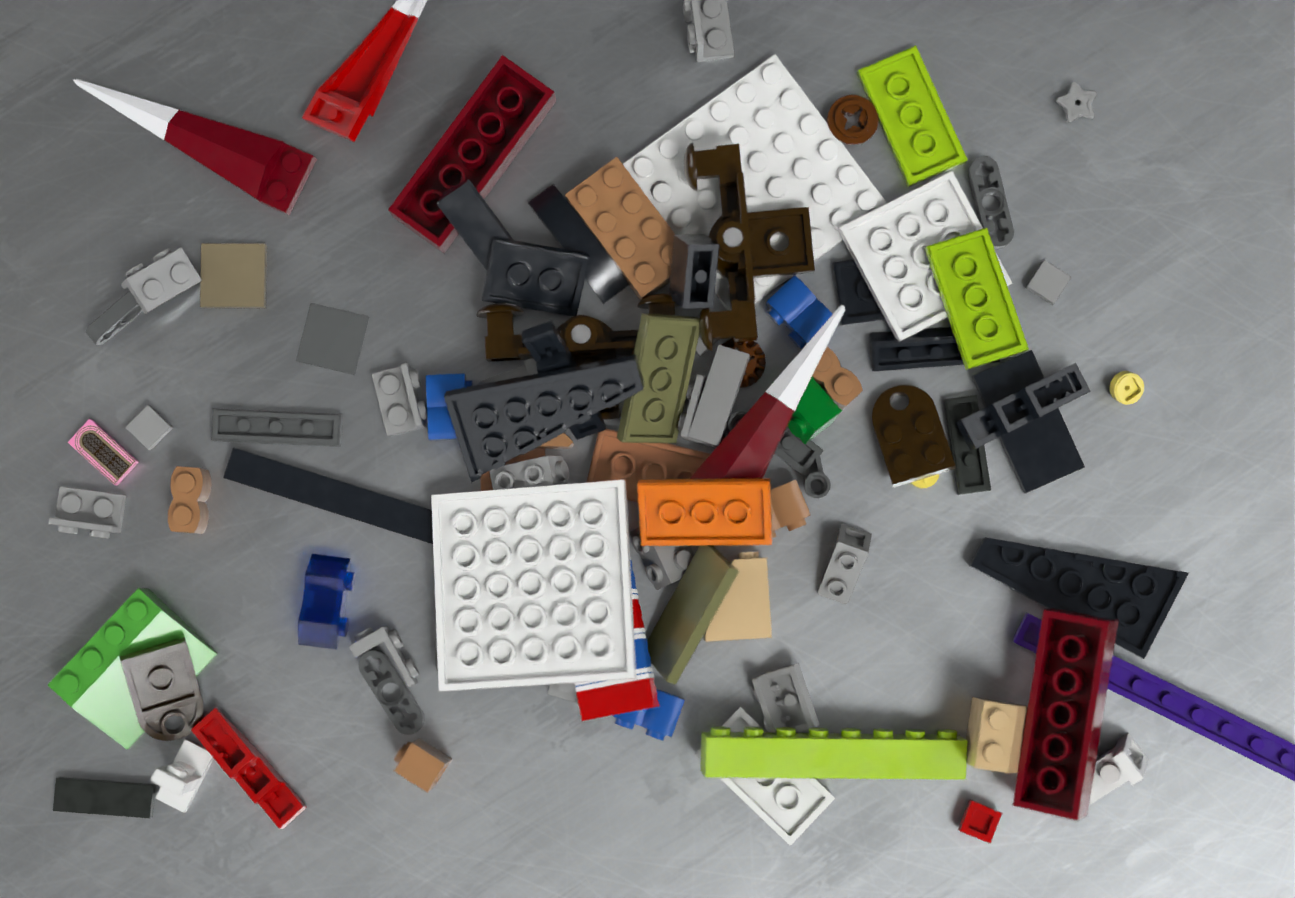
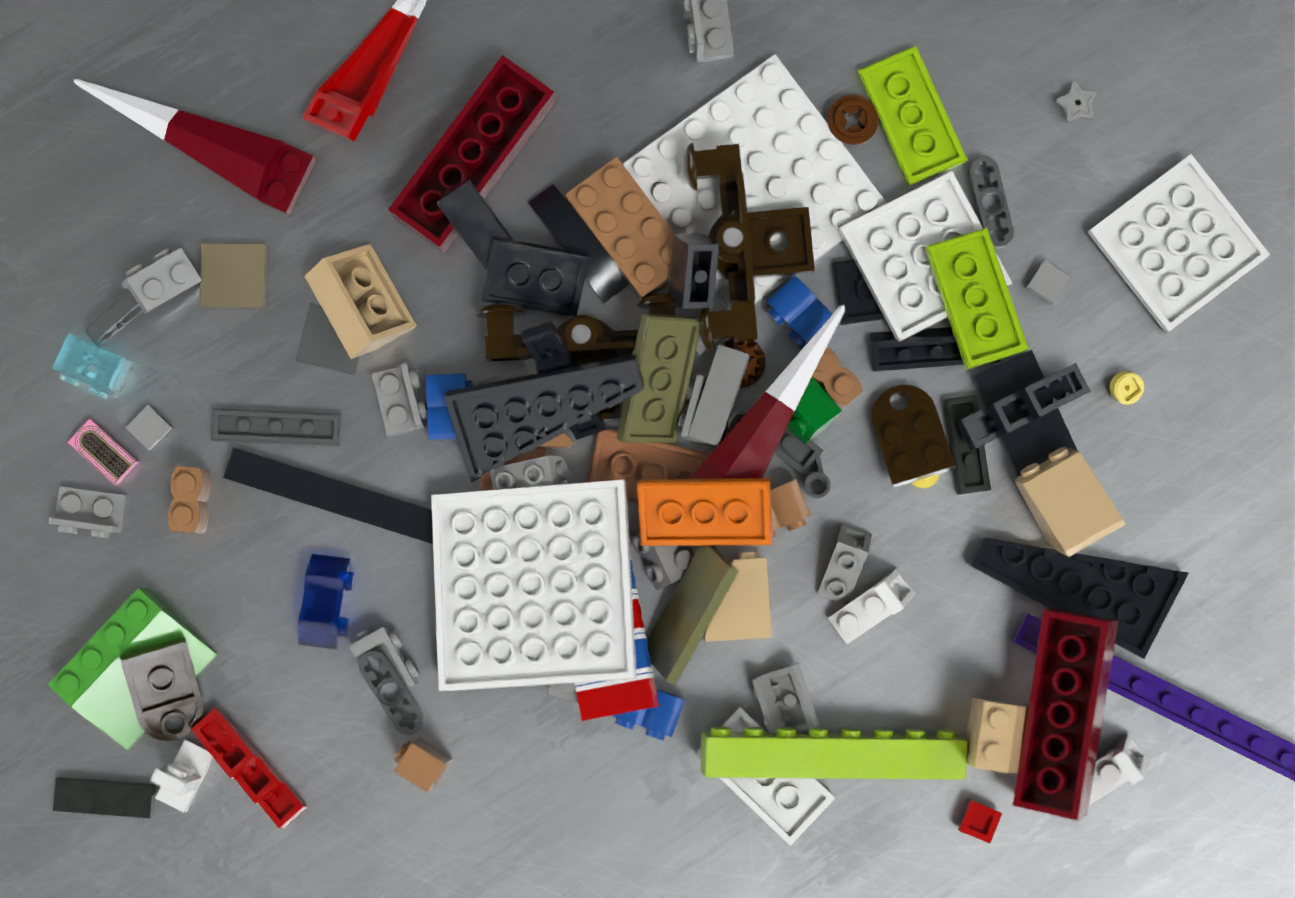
none -> clear light blue brick [52,333,135,400]
none -> tan slope [305,244,417,359]
none -> white bracket [828,568,916,644]
none -> tan slope [1014,447,1126,557]
none -> white plate [1087,154,1270,333]

